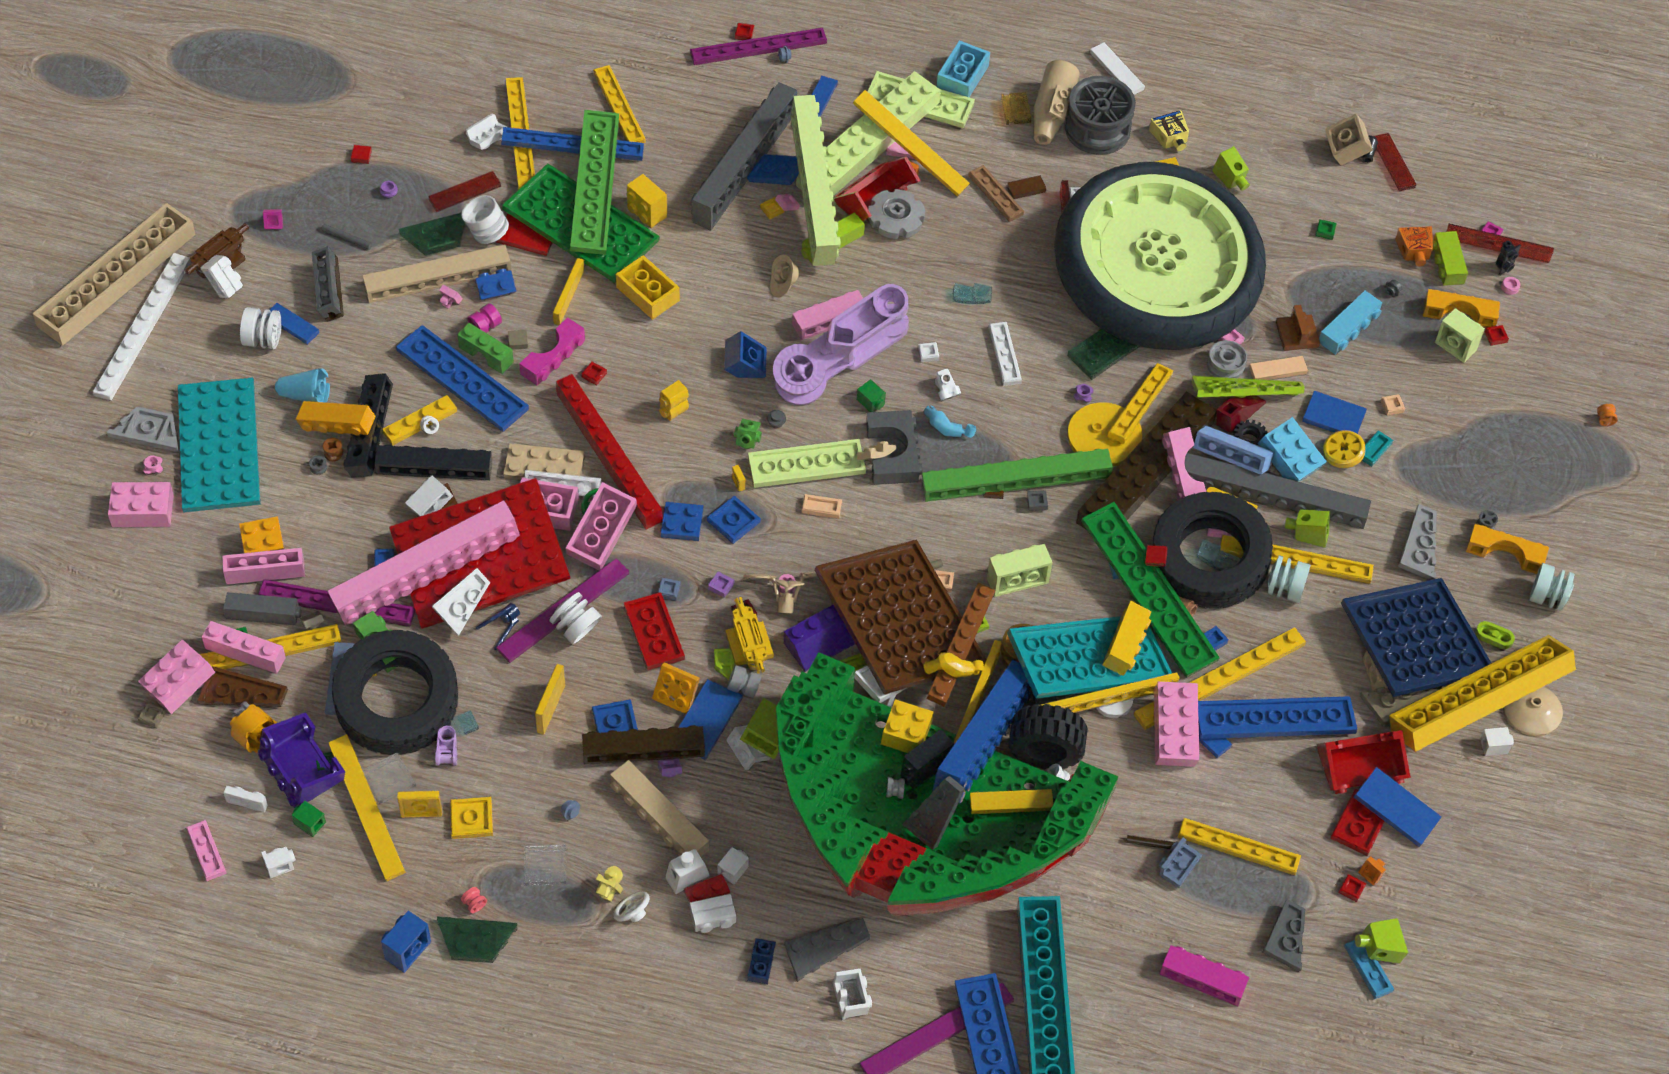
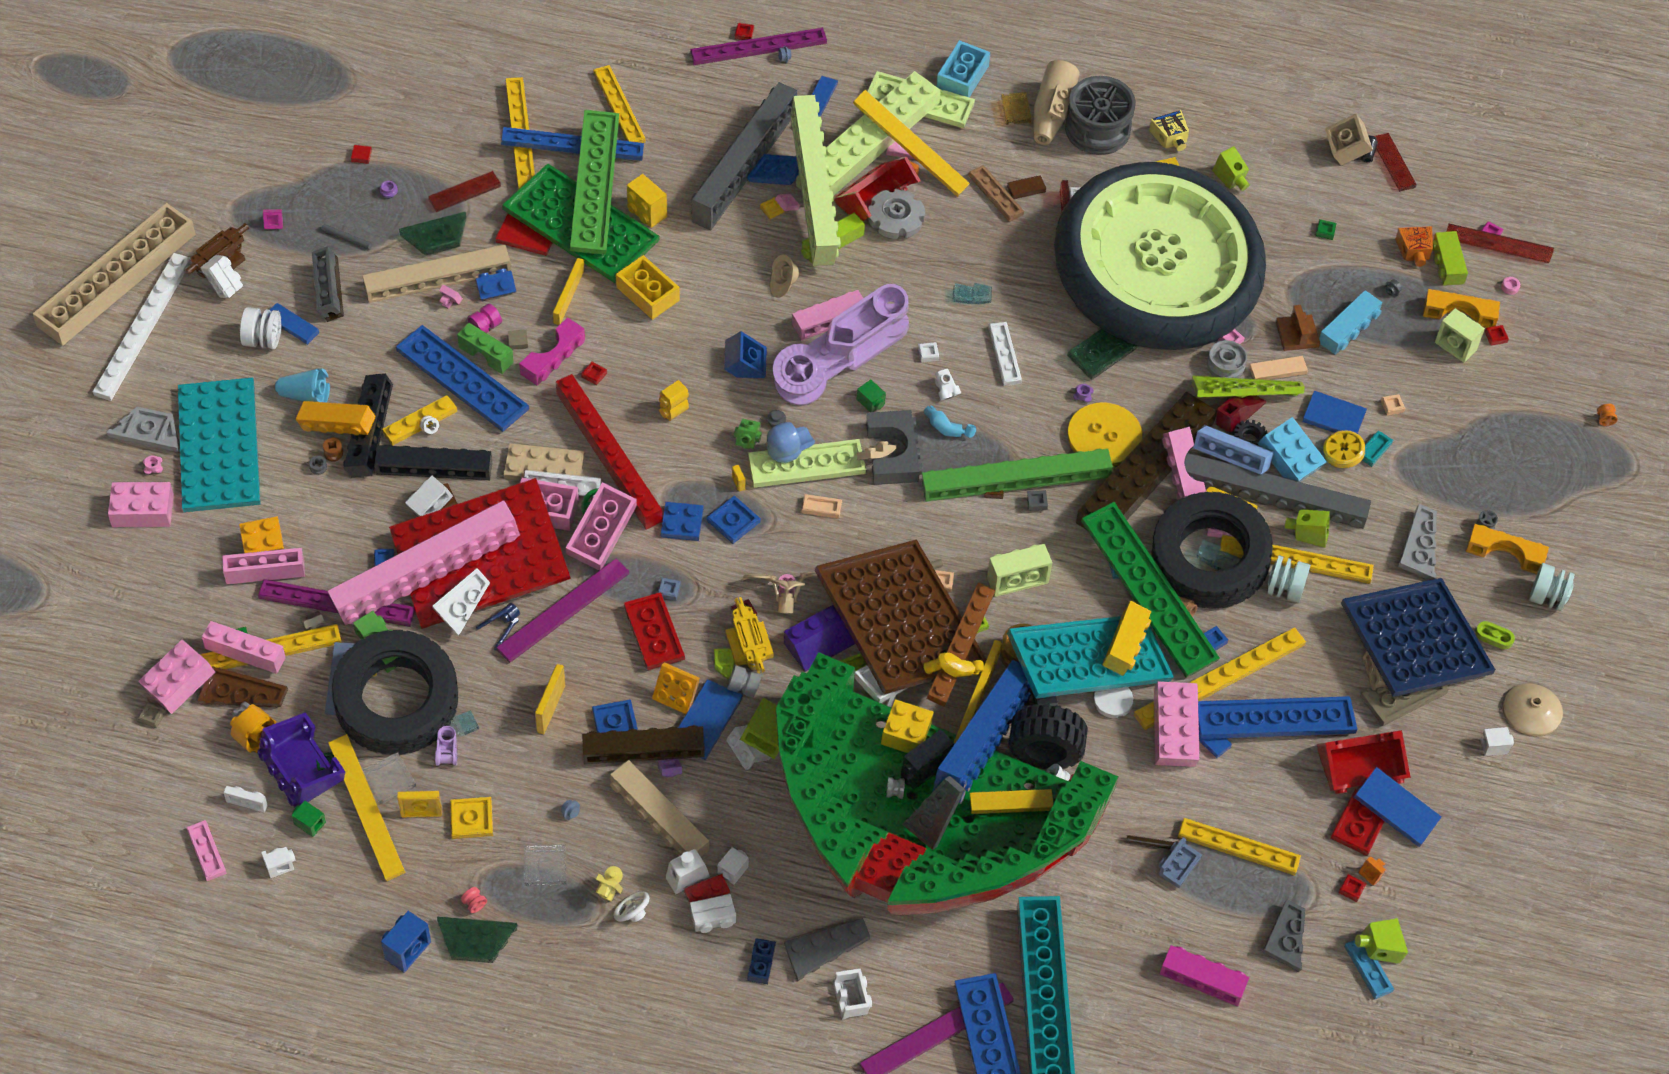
dark grey brick [223,592,302,625] -> none
white wheel [462,195,509,244] -> none
white bracket [465,113,507,150] -> none
white wheel [549,592,602,645] -> none
medium lavender plate [708,572,735,598] -> none
yellow tile [1042,672,1180,713] -> none
white tile [1090,42,1145,95] -> none
yellow tile [1107,363,1174,444] -> none
red tile [1145,545,1168,567] -> none
yellow brick [1389,635,1576,752] -> none
black hinge [1496,241,1521,275] -> none
none -> medium blue piece [767,422,815,463]

